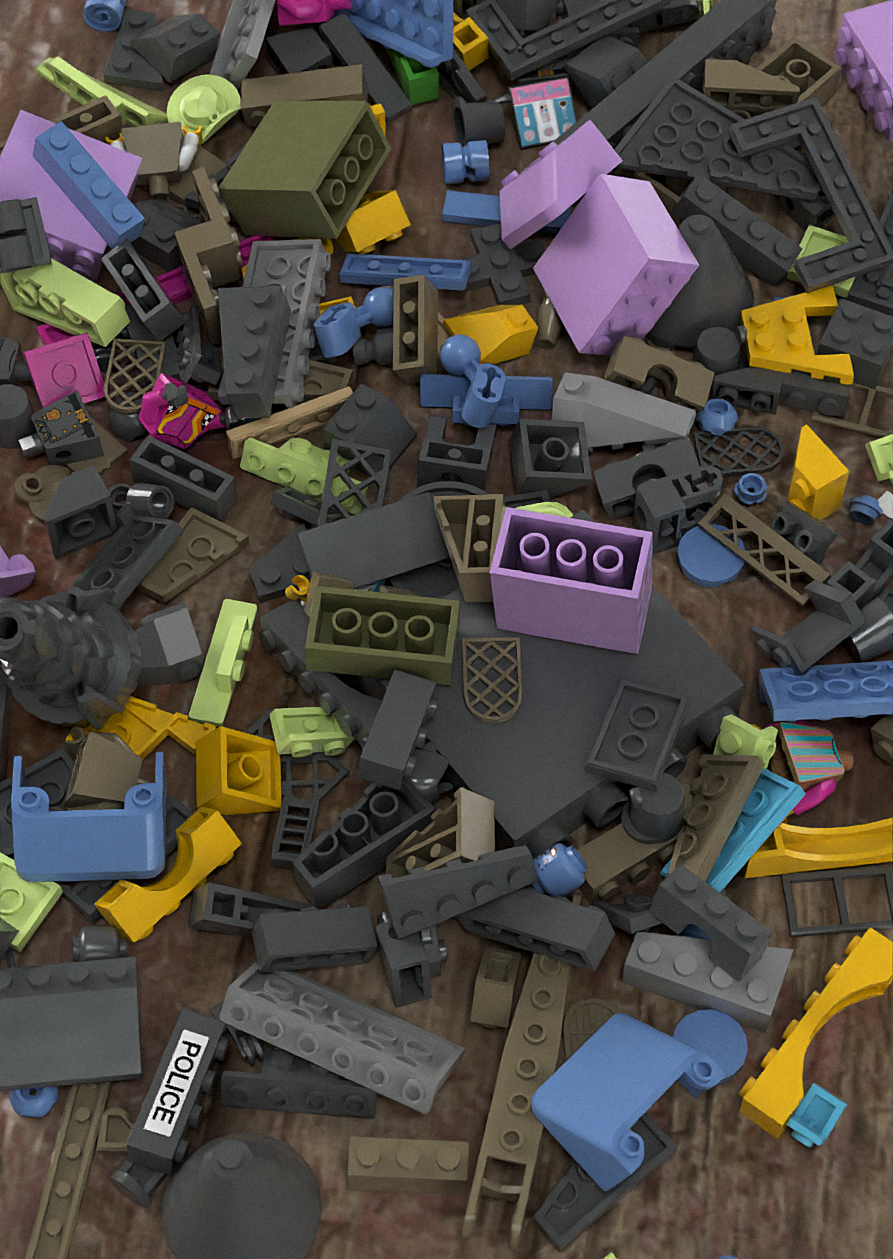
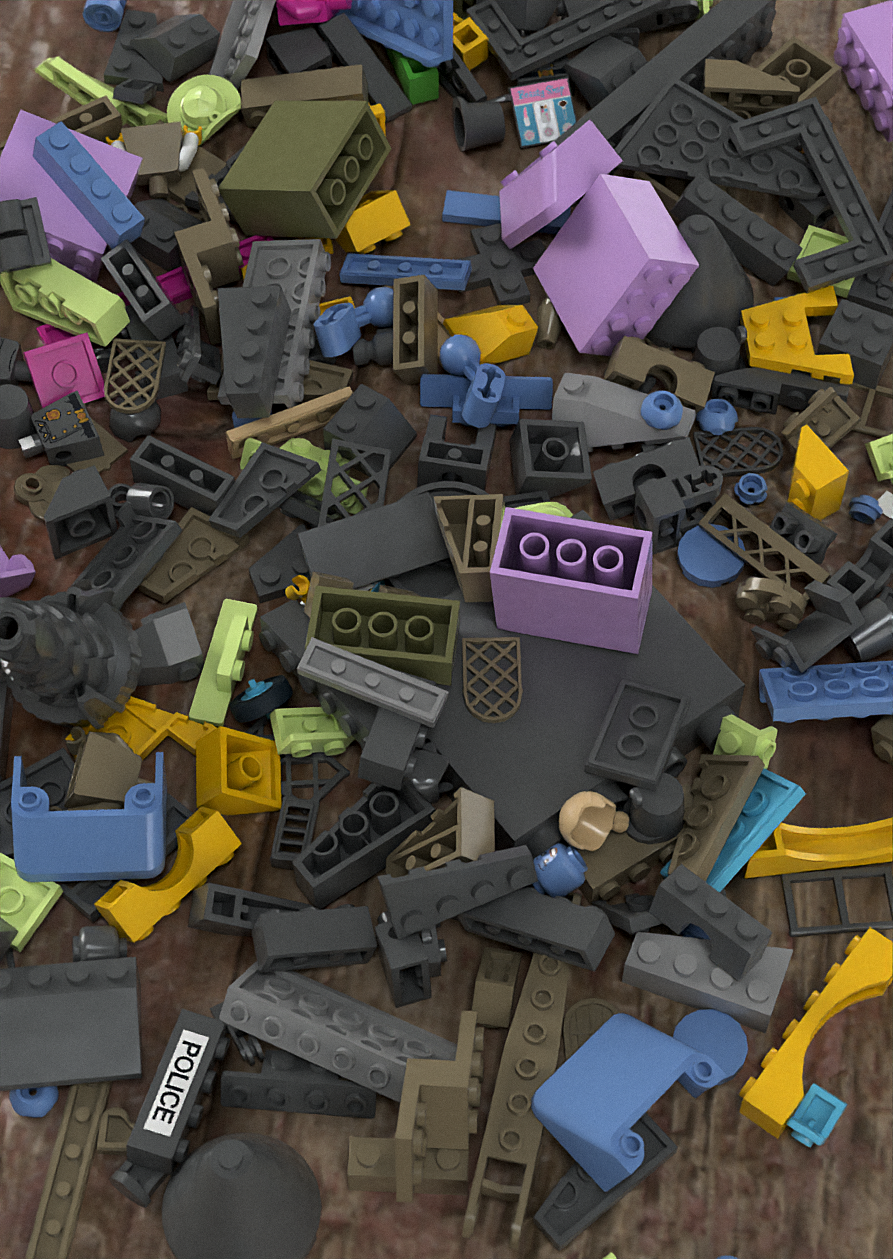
torso [139,373,245,449] -> none
medium blue wheel [442,140,489,184] -> none
torso [750,720,854,824] -> none
none -> dark grey tile [113,79,157,104]
none -> dark grey wing [209,442,321,538]
none -> black wheel [229,675,293,723]
none -> light grey tile [297,637,448,728]
none -> dark tan bracket [395,1011,484,1202]
none -> tan hair [559,791,629,851]
none -> medium blue plate [641,390,683,430]
none -> dark tan plate [735,577,806,629]
none -> dark tan bracket [781,387,861,450]

